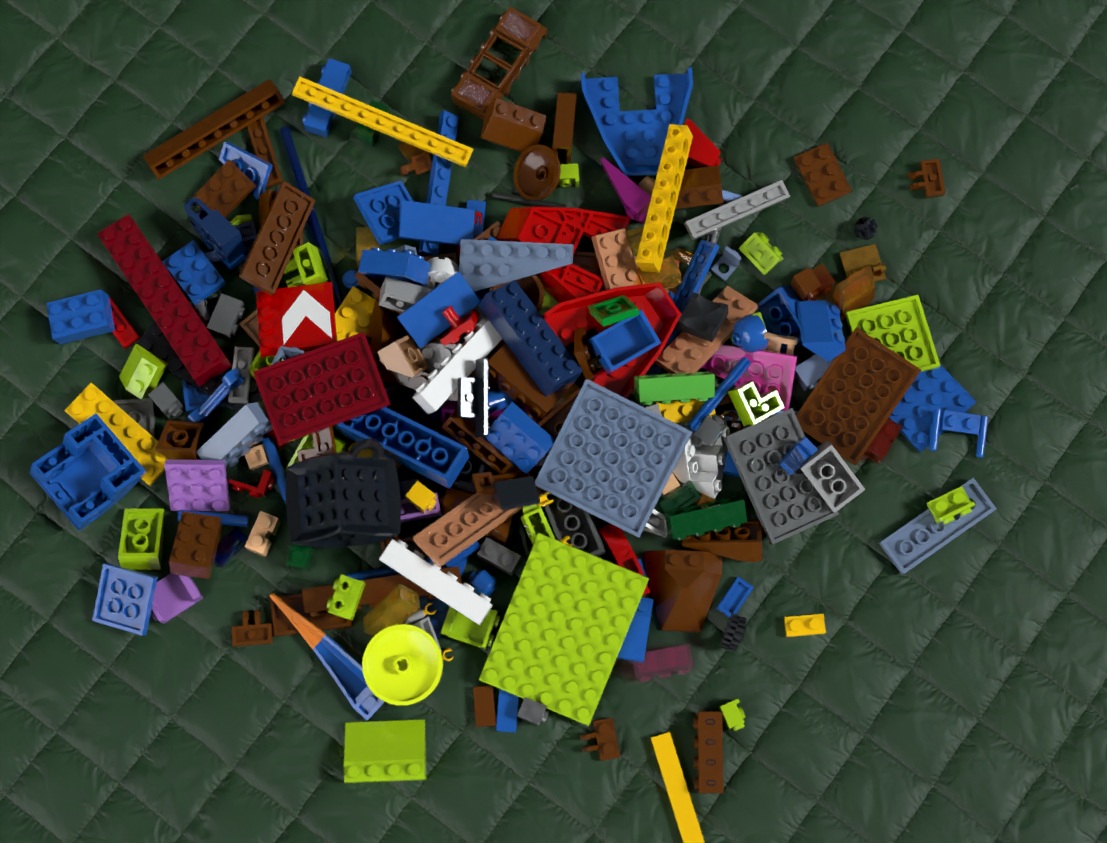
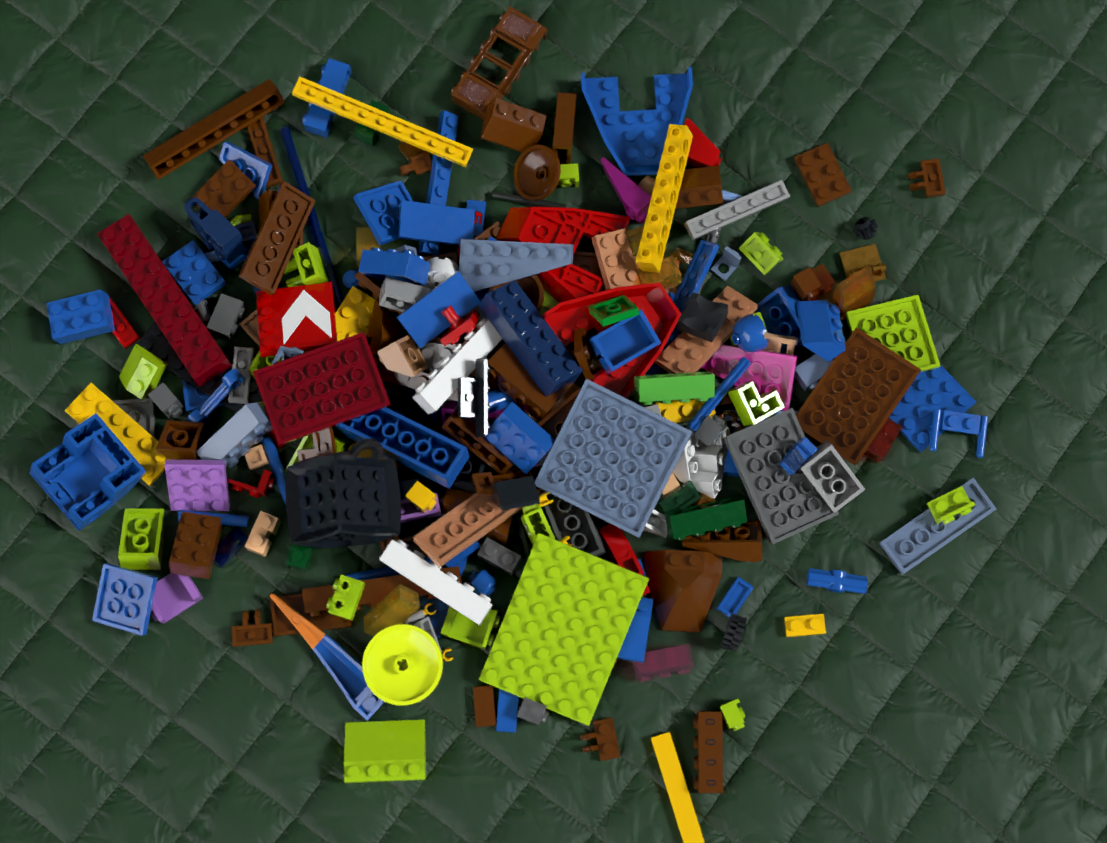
none -> blue piece [807,568,868,594]

